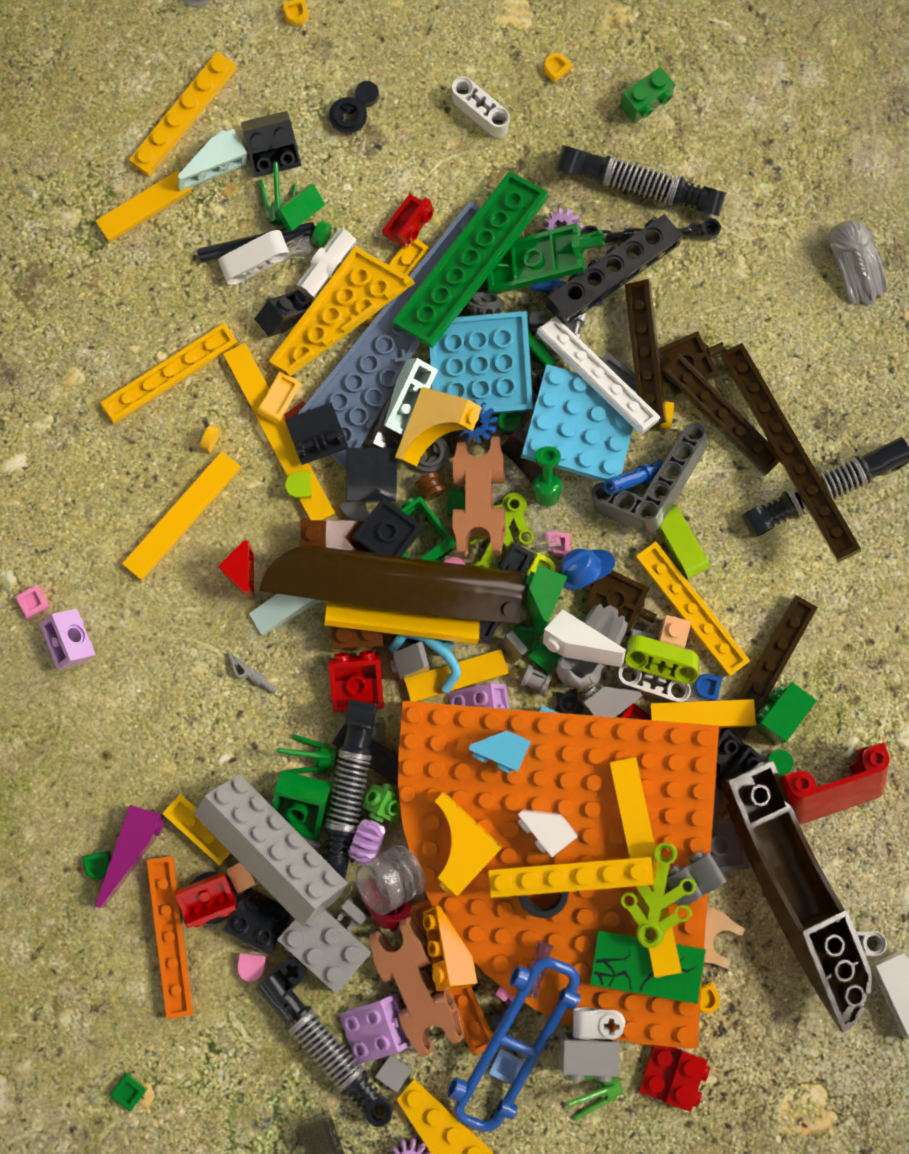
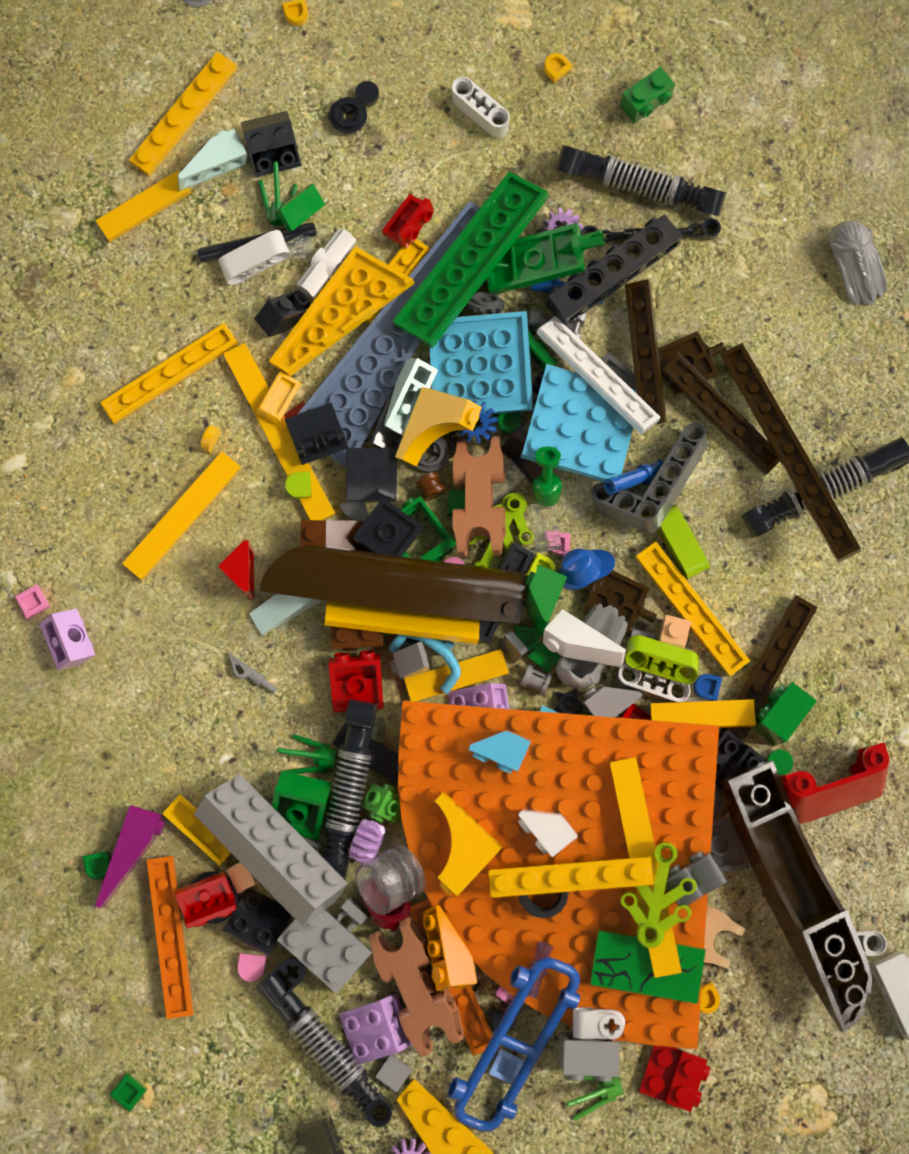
green tile [312,221,332,247] -> none
yellow tile [660,402,674,429] -> none

